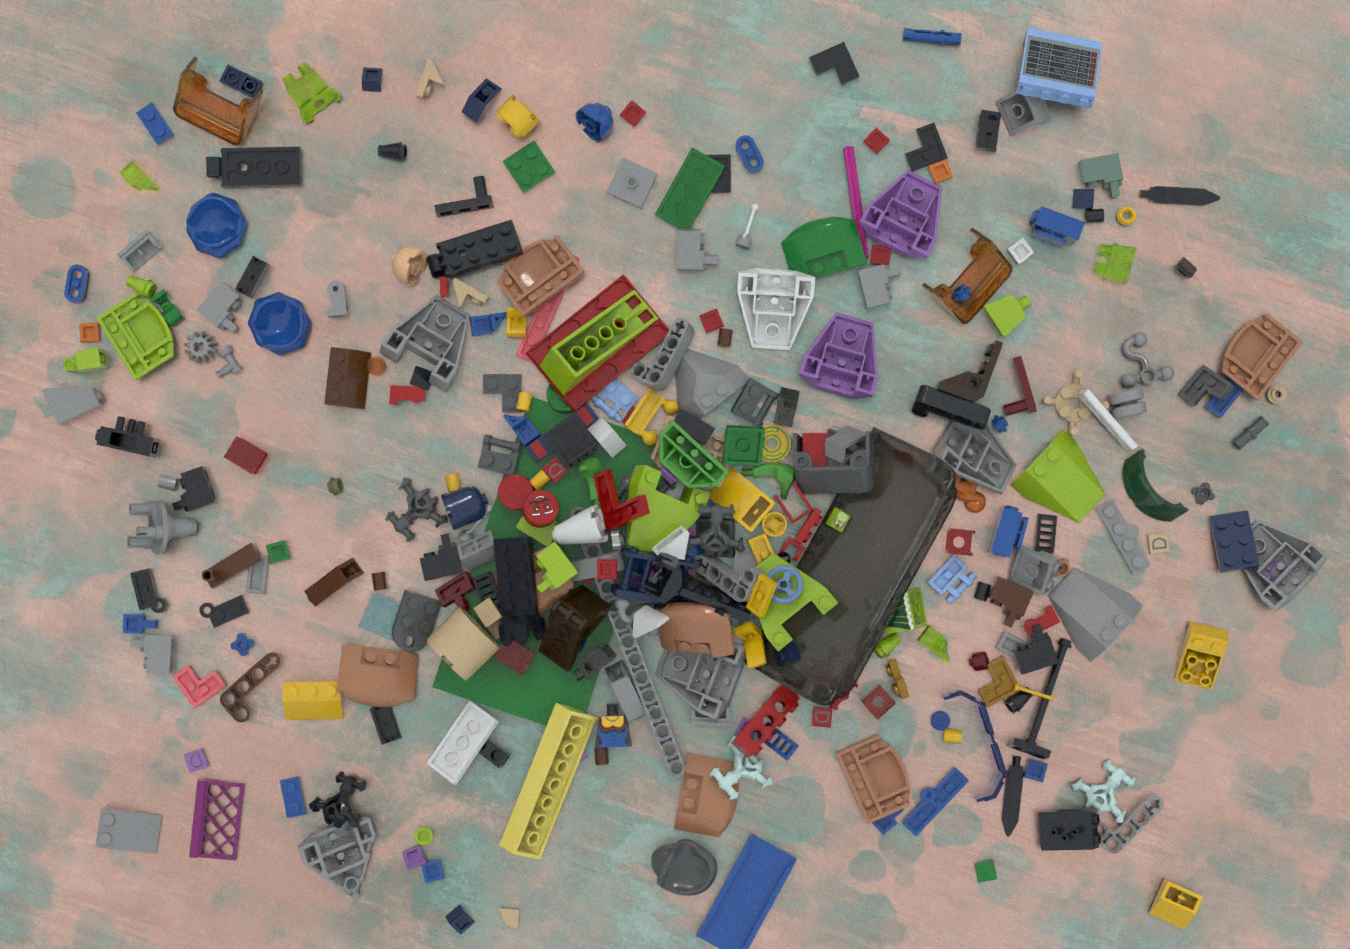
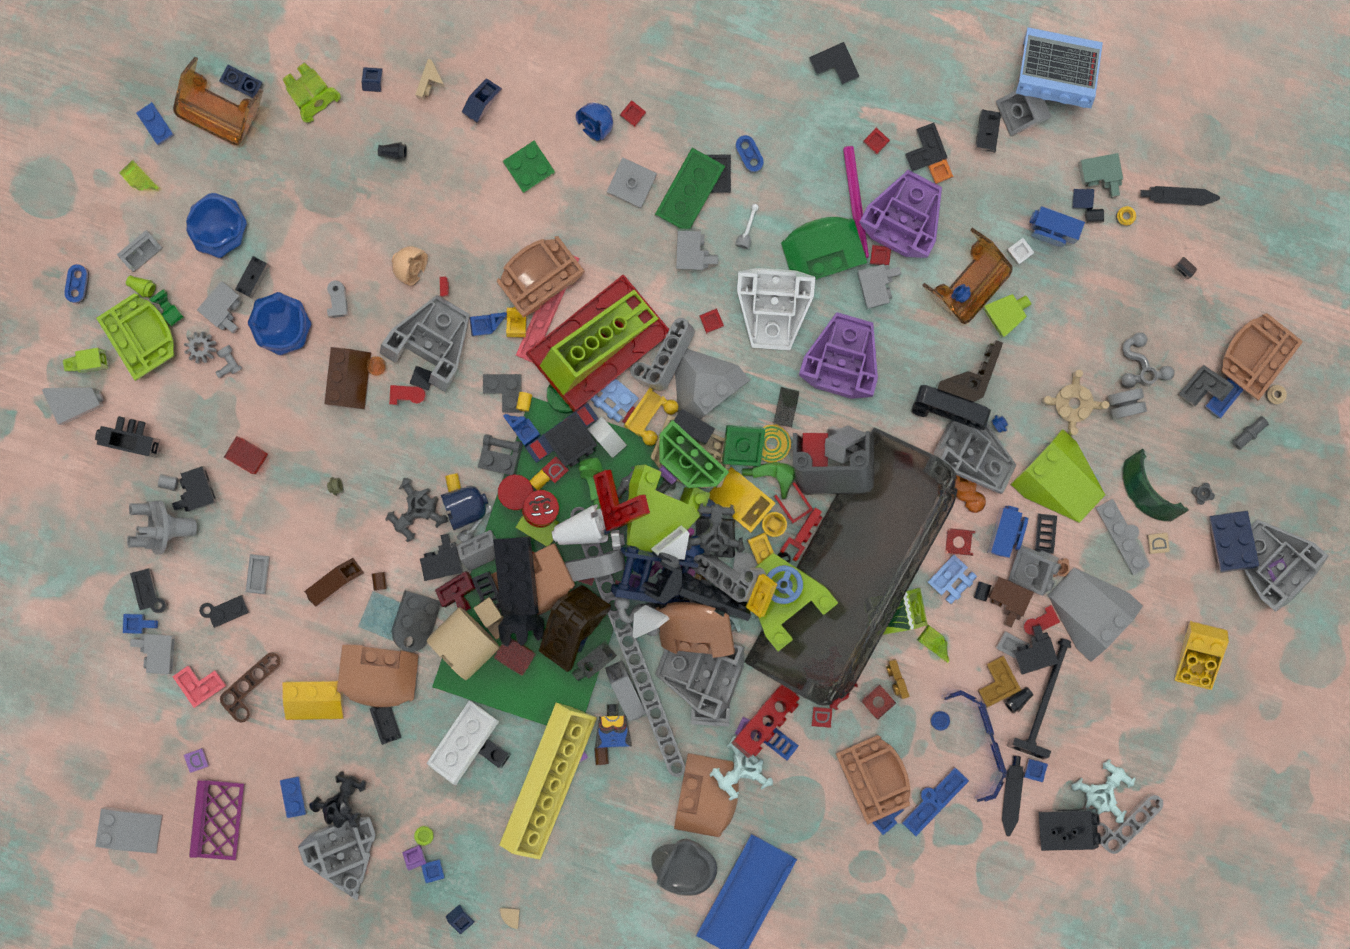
orange tile [79,322,101,343] -> none
reddish brown piece [202,543,262,589] -> none
black hinge [206,147,302,187] -> none
blue plate [230,633,254,656] -> none
green plate [266,540,290,564] -> none
black hinge [426,219,523,278] -> none
black piece [434,176,494,217] -> none
tan slope [453,278,489,308] -> none
yellow brick [496,94,540,138] -> none
lime hinge [536,542,579,593] -> none
red tile [597,559,618,579] -> none
reddish brown hinge [717,328,733,347] -> none
dark grey plate [731,378,779,427] -> none
yellow bracket [734,622,766,669] -> none
dark blue slope [774,642,800,667] -> none
lime tile [826,507,851,533] -> none
lime cone [872,633,901,659] -> none
blue pin [903,28,962,45] -> none
yellow hinge [943,729,962,744] -> none
dark red piece [969,651,989,671] -> none
green tile [974,860,997,883] -> none
dark red piece [1003,356,1037,416] -> none
yellow piece [1014,683,1055,701] -> none
white tile [1077,389,1138,450] -> none
clear neon green hips [1094,243,1136,285] -> none
yellow slope [1149,878,1203,930] -> none

